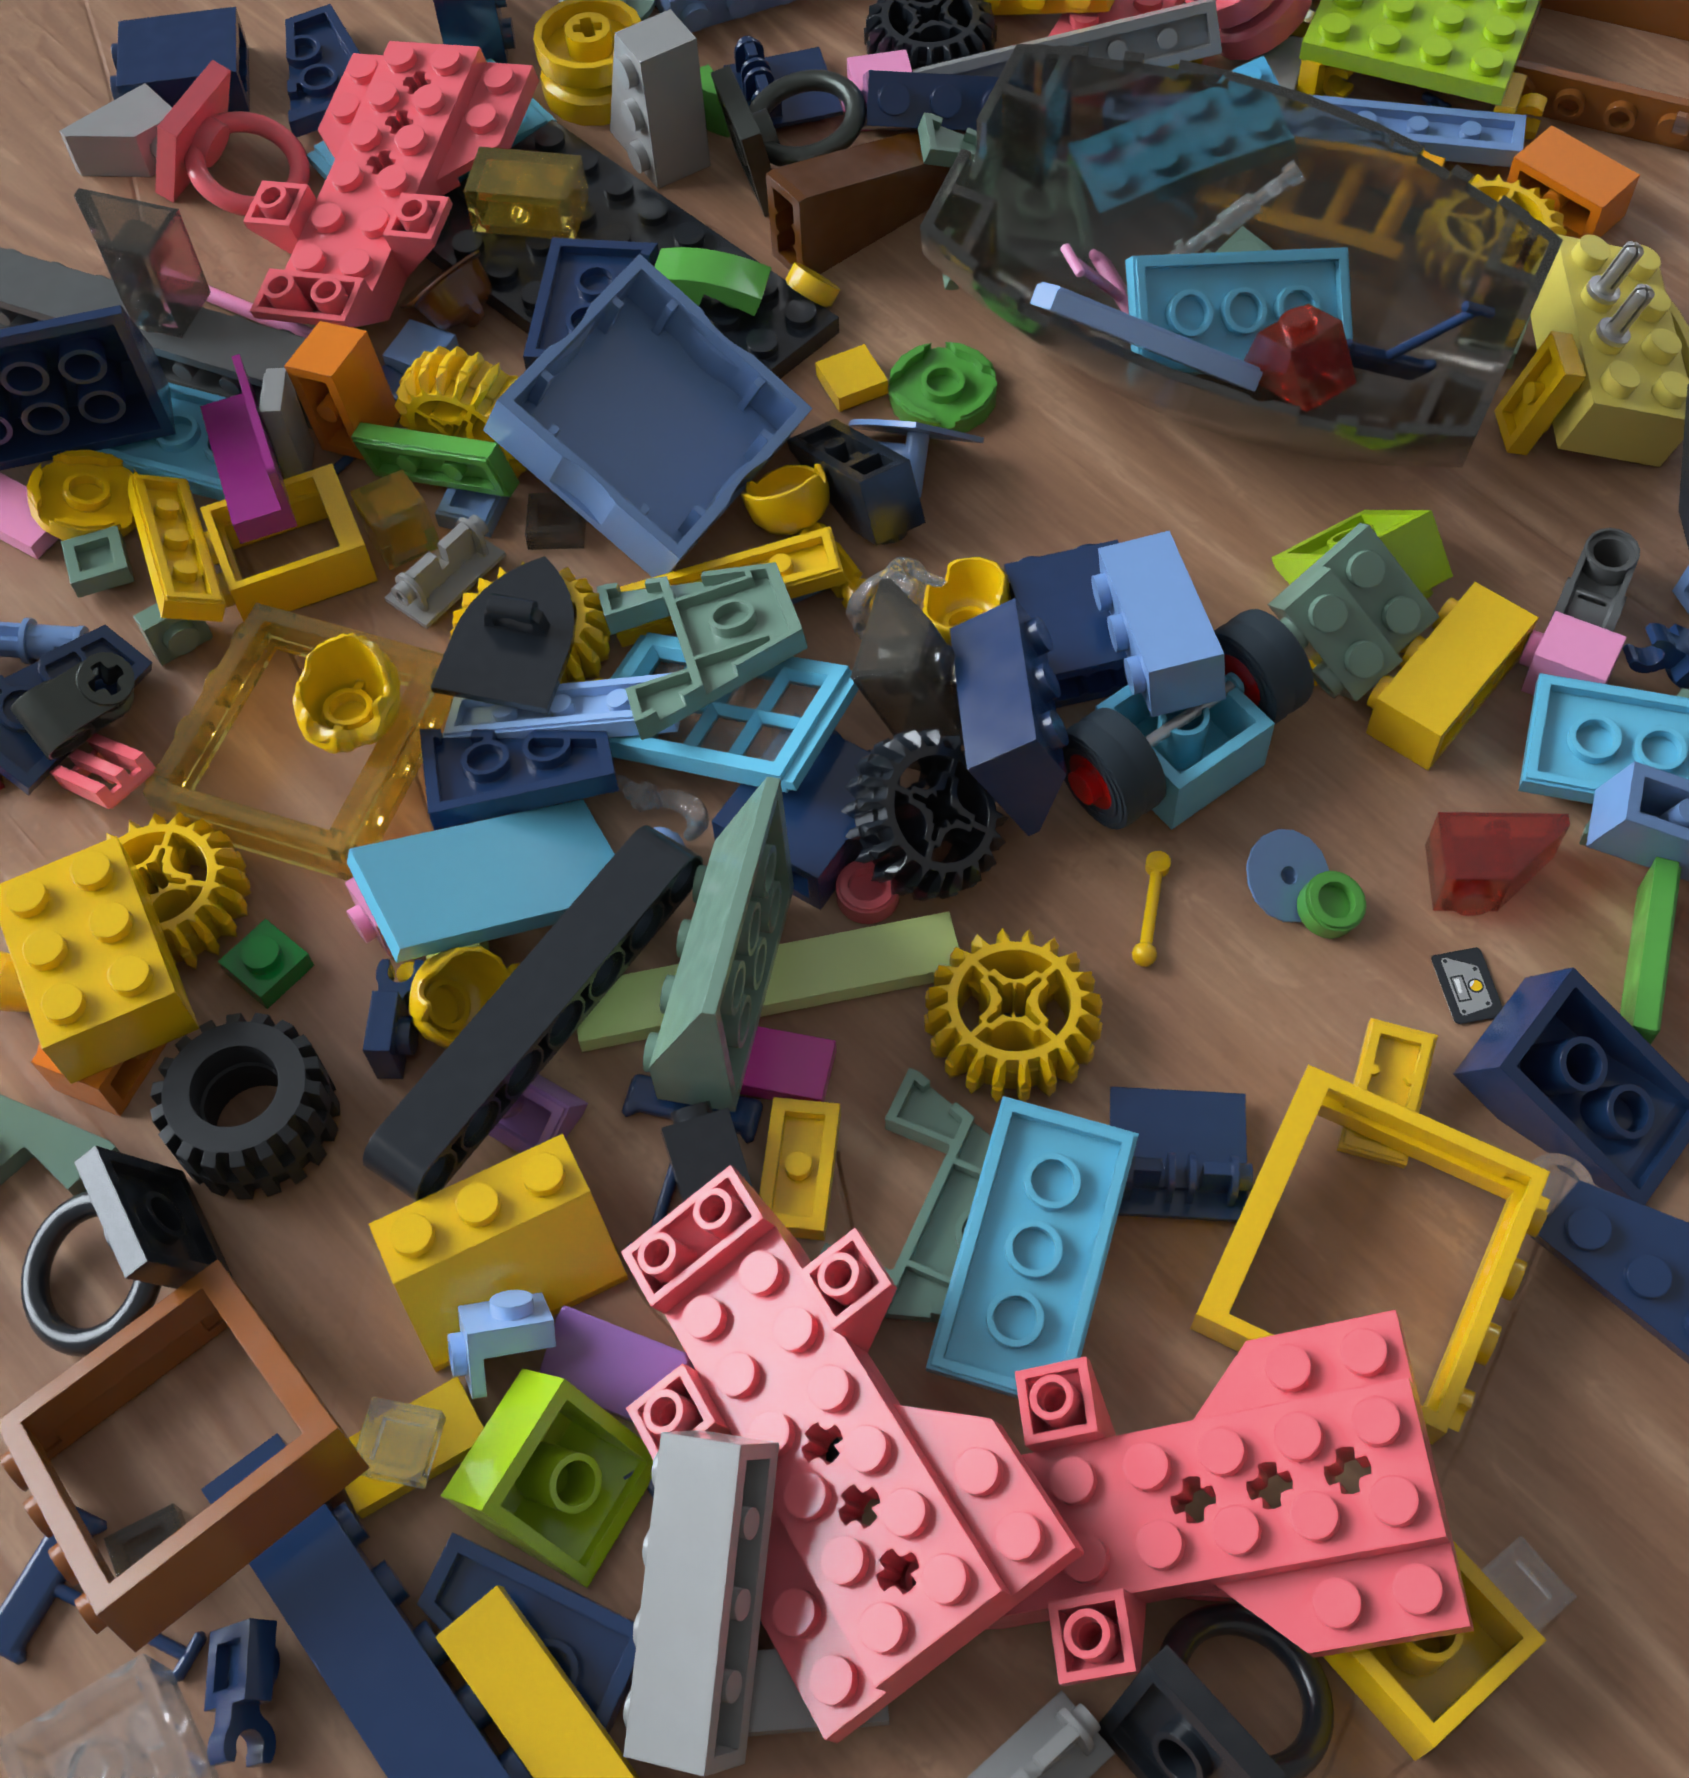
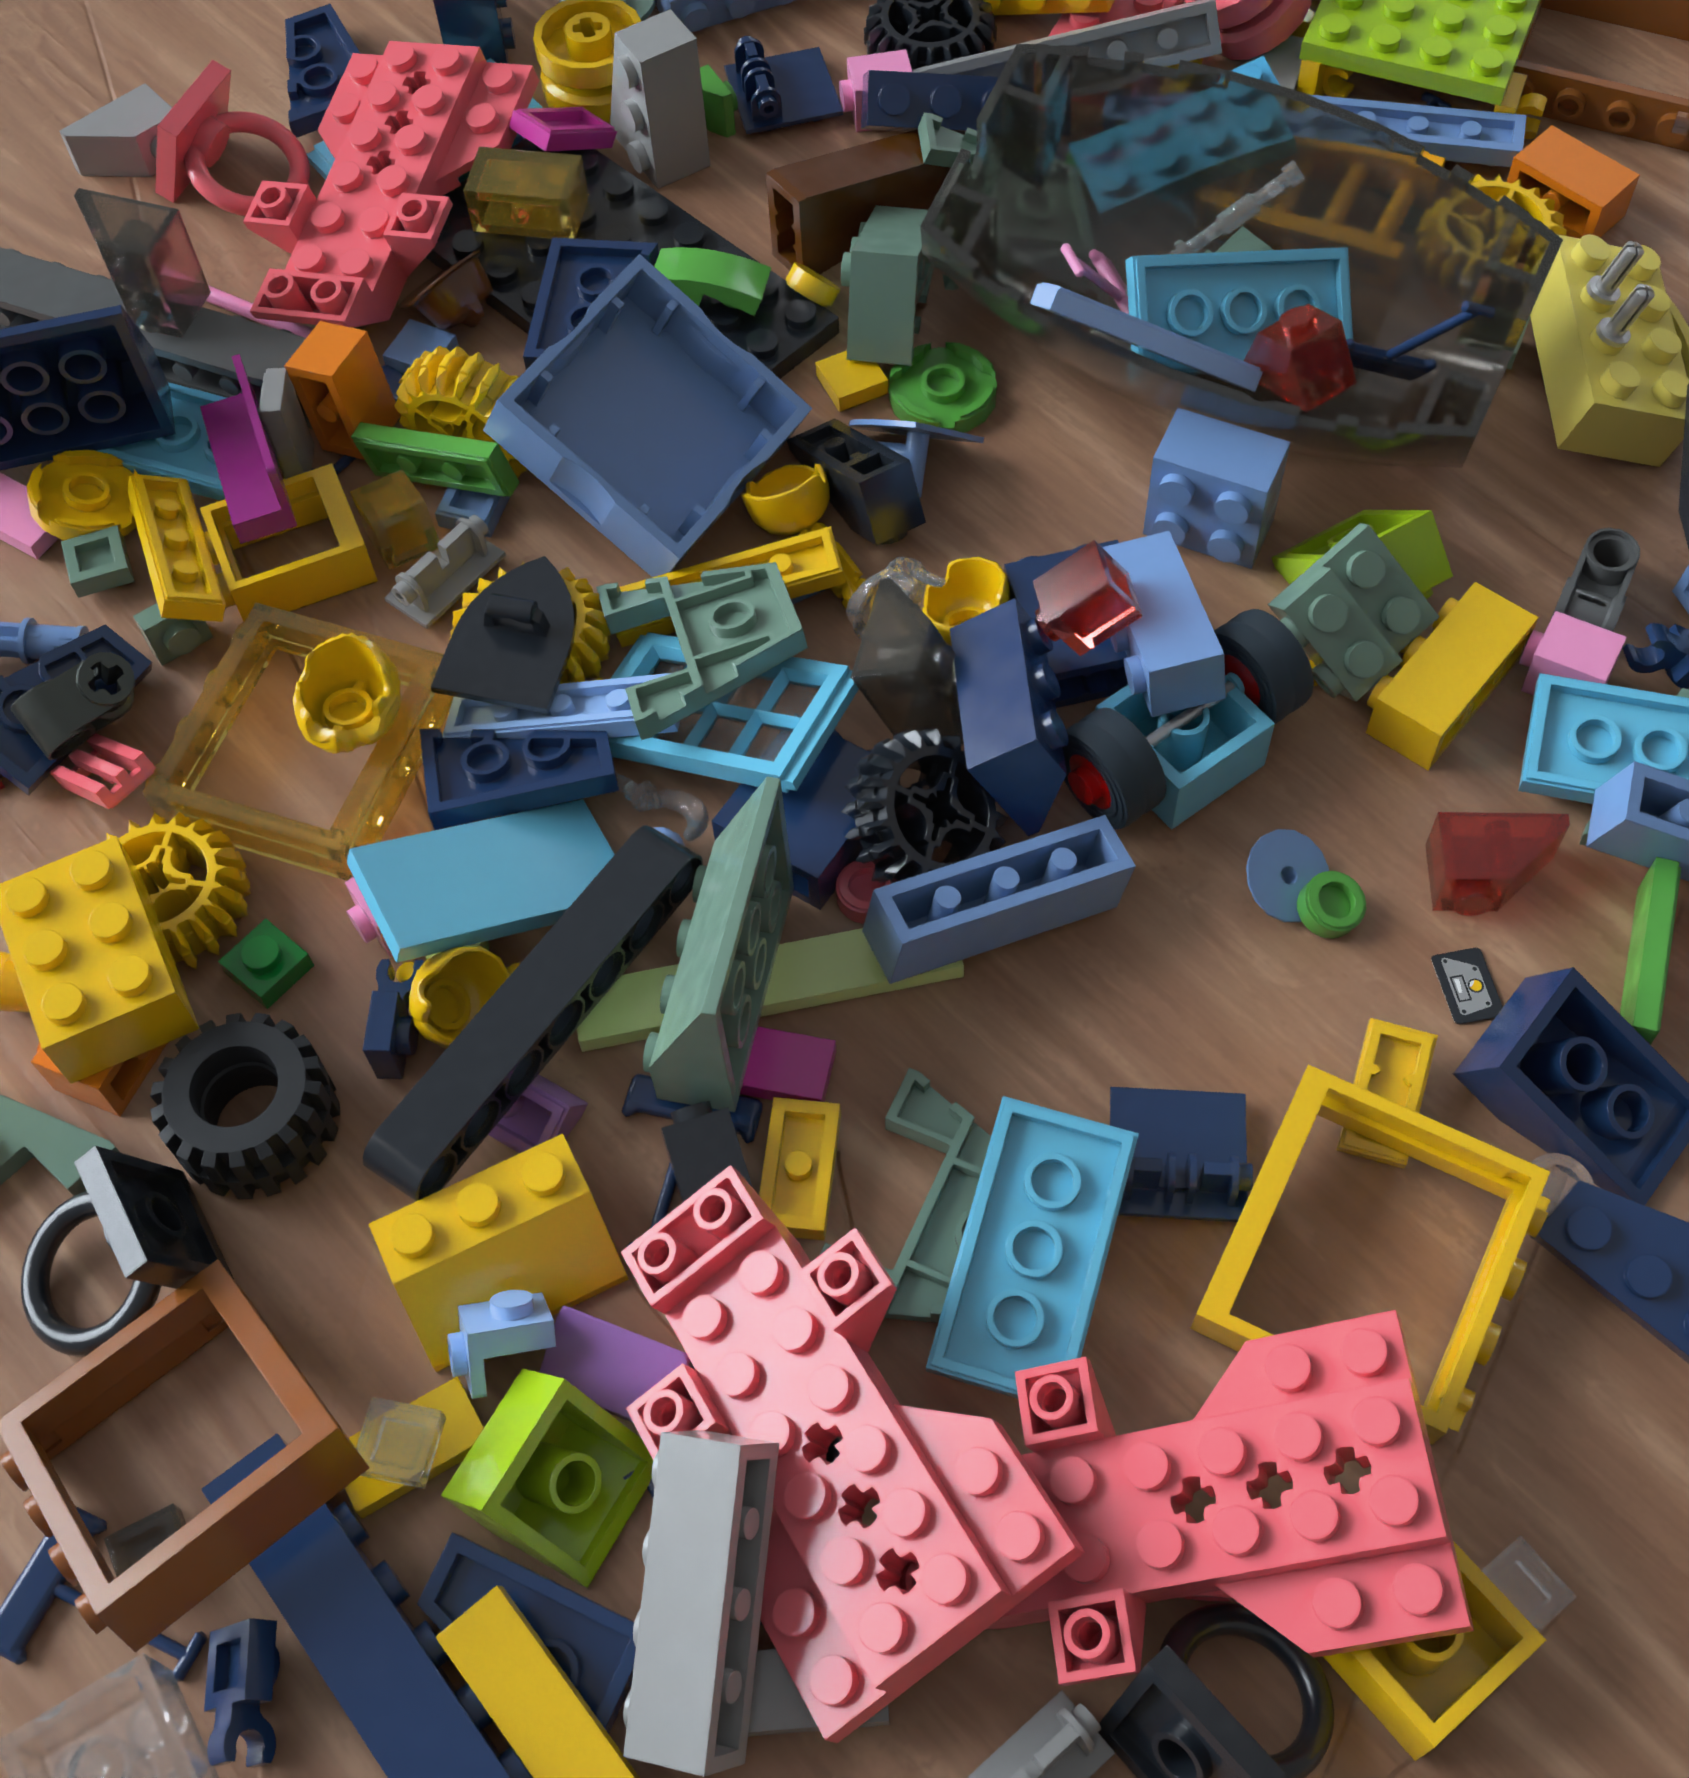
dark blue brick [110,7,250,112] -> none
clear smoke tile [525,492,586,550] -> none
pearl dark grey tile [711,65,866,217] -> none
yellow gear [924,928,1103,1103] -> none
yellow hinge [1132,851,1171,967] -> none
yellow plate [1494,331,1586,455] -> none
none -> dark pink tile [509,107,617,151]
none -> sand green wedge [841,205,939,366]
none -> medium blue brick [862,815,1136,984]
none -> clear red brick [1033,540,1143,656]
none -> medium blue brick [1143,408,1291,569]

